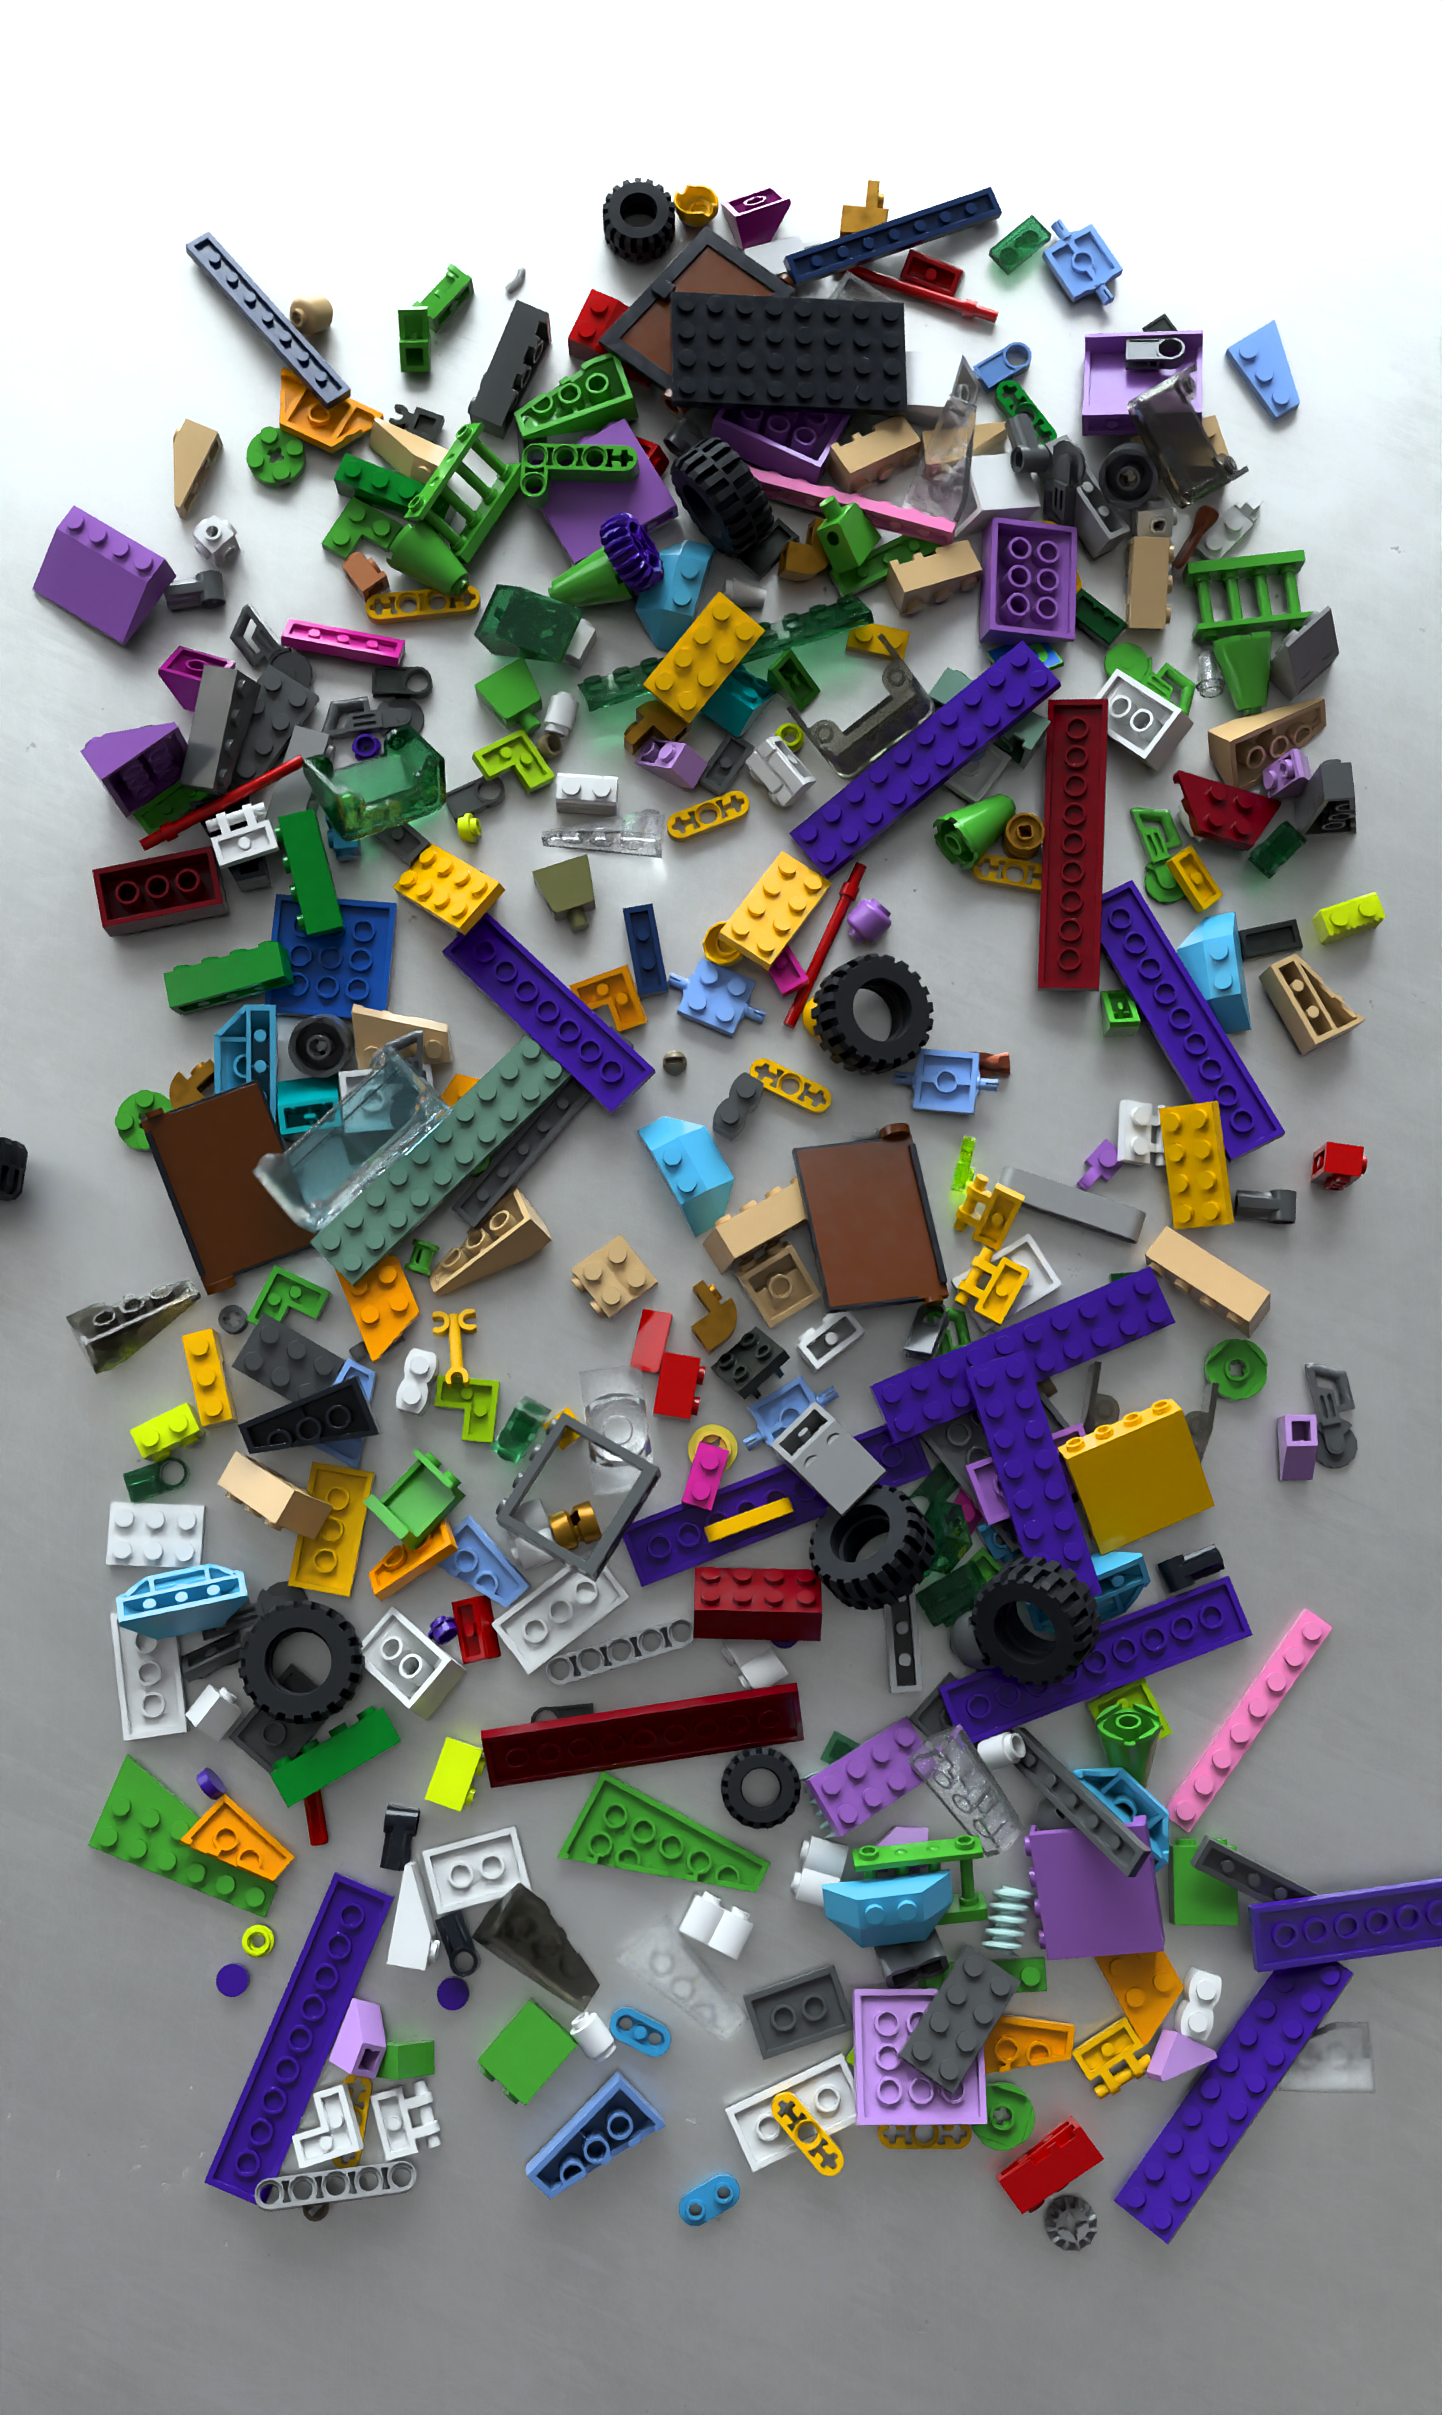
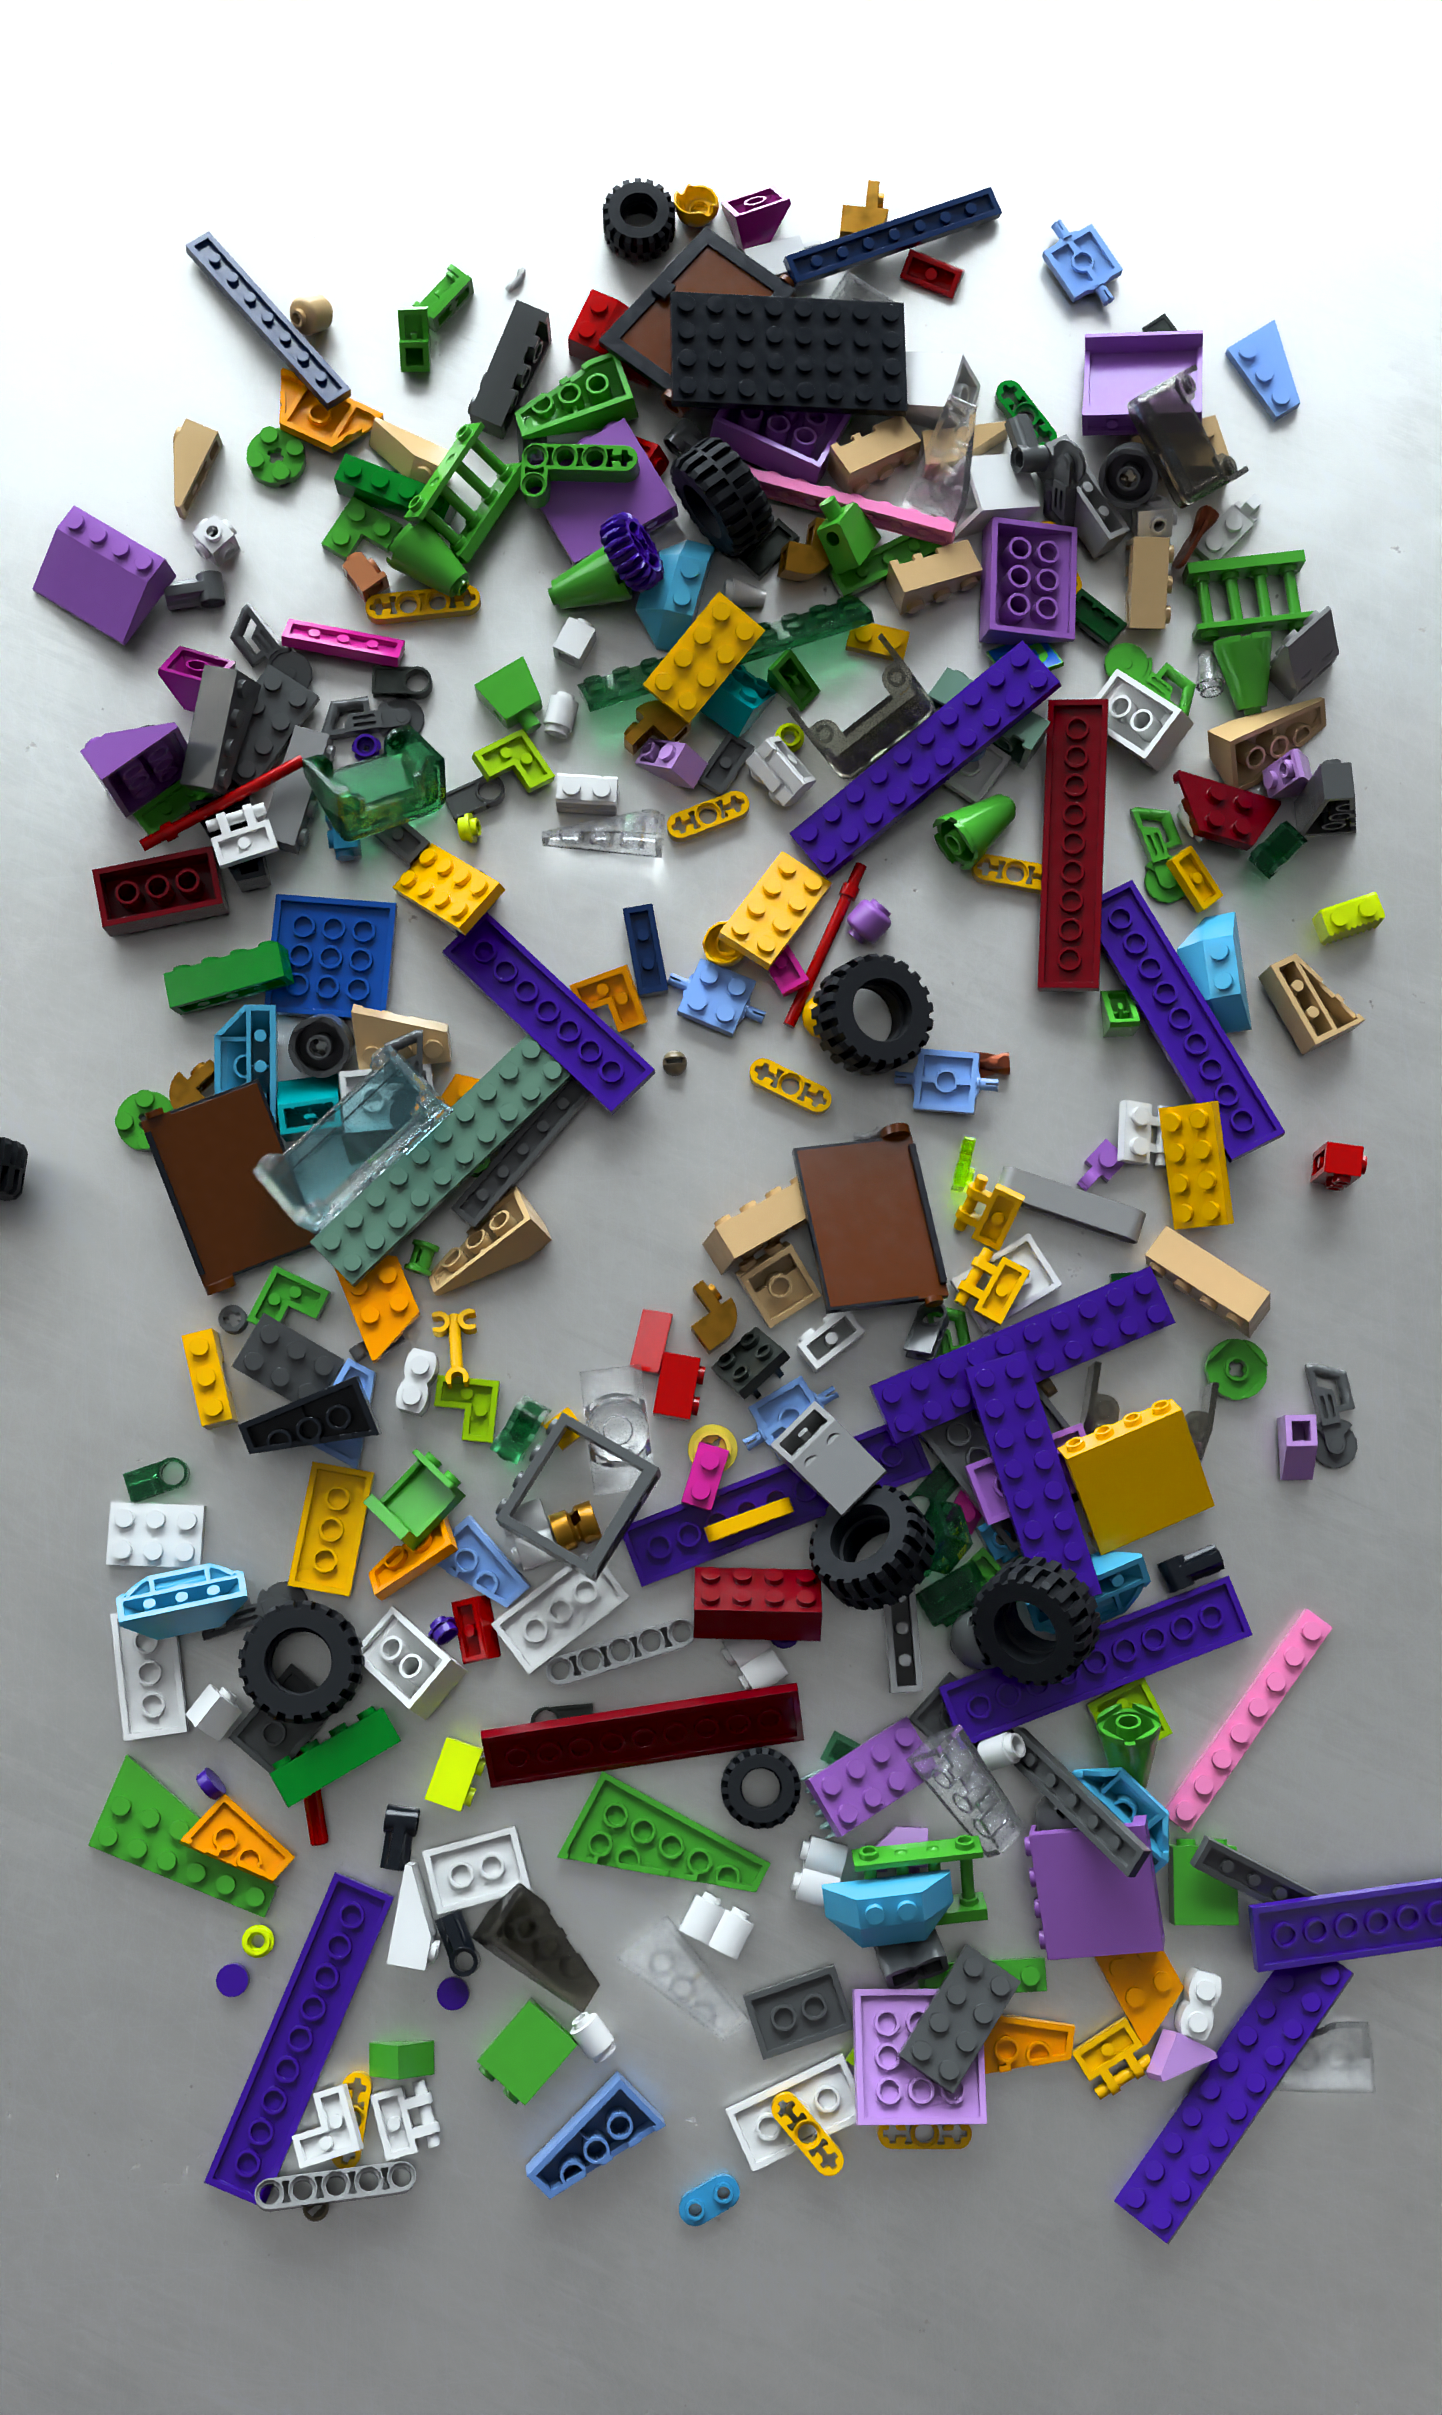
clear smoke wedge [66,1279,201,1375] -> none
neon yellow brick [129,1402,206,1463] -> none
dark grey plate [181,1630,245,1683] -> none
tan wedge [217,1451,333,1540] -> none
green brick [275,808,346,939] -> none
lavender slope [329,1998,387,2079] -> none
pearl dark grey plate [389,404,445,444] -> none
clear green slope [474,584,584,663] -> none
olive torso [532,854,596,931] -> none
dark tan hinge [536,732,562,758] -> none
tan plate [570,1234,658,1321] -> none
dark azure plate [610,2007,671,2057] -> none
medium azure wedge [637,1117,735,1237] -> none
dark grey brick [713,1072,763,1141] -> none
red bar [840,266,999,323] -> none
bright green plate [971,2082,1035,2151] -> none
medium blue piece [973,342,1032,395] -> none
light aqua piece [981,1885,1034,1957] -> none
clear green plate [989,215,1052,275] -> none
red wedge [995,2116,1104,2214] -> none
pearl gold wheel [1001,813,1045,861] -> none
light grey gear [1045,2196,1097,2251] -> none
dark grey piece [1125,337,1185,370] -> none
dark grey piece [1234,1189,1297,1225] -> none
pearl dark grey tile [1238,919,1303,962] -> none

